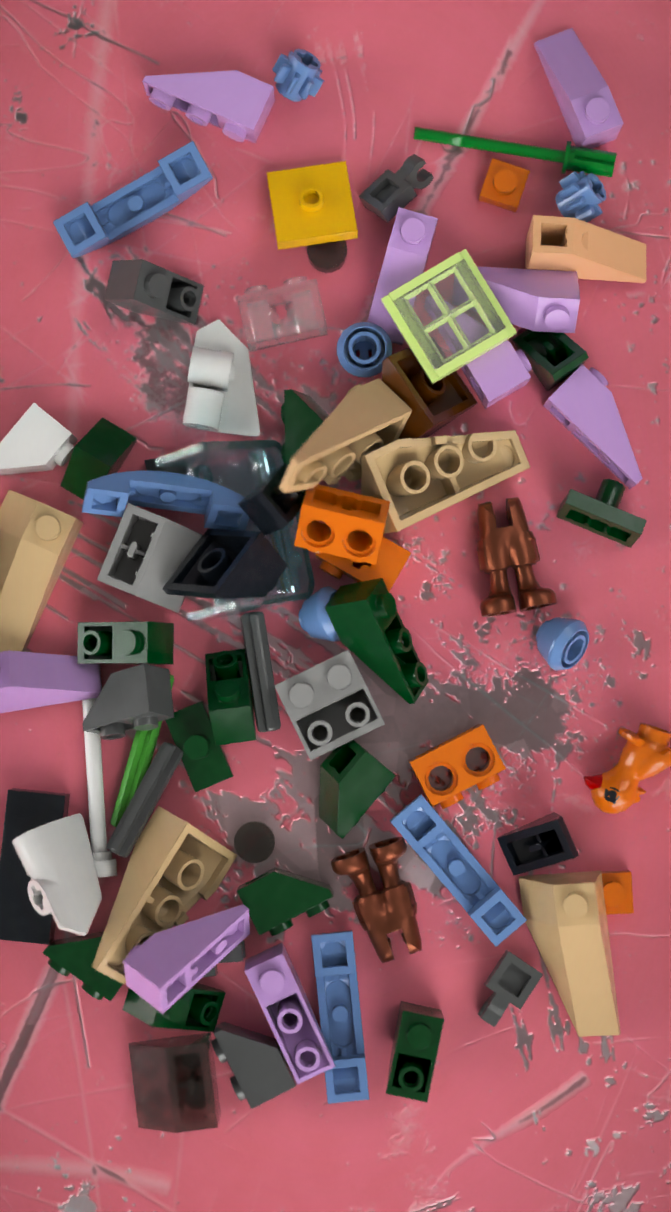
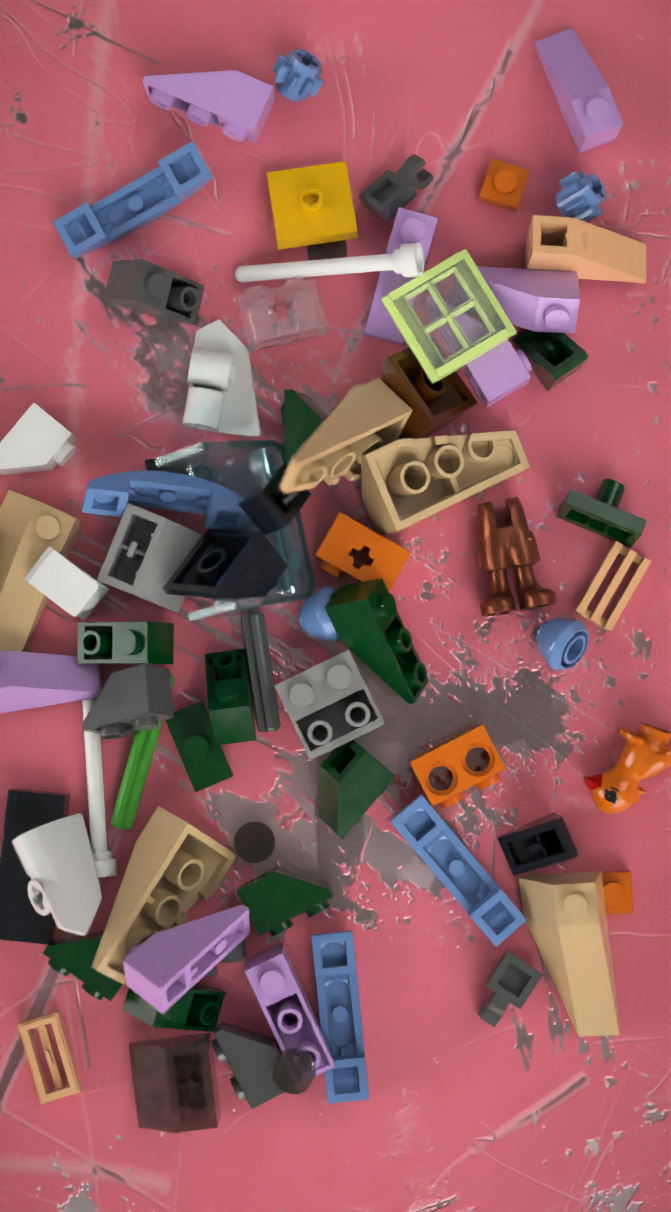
dark green slope [60,417,138,500] -> none
dark grey axle [107,742,183,858] -> none
orange brick [294,484,391,565] -> none
copper piece [331,837,422,963] -> none
medium blue cone [337,322,392,378] -> none
dark green slope [386,1001,444,1102] -> none
green piece [413,127,617,177] -> none
lavender slope [543,364,642,489] -> none
none -> light nougat tile [18,1010,83,1104]
none -> white slope [24,546,109,621]
none -> white piece [235,242,424,282]
none -> clear smoke tile [271,1048,316,1094]
none -> light nougat tile [574,541,652,632]

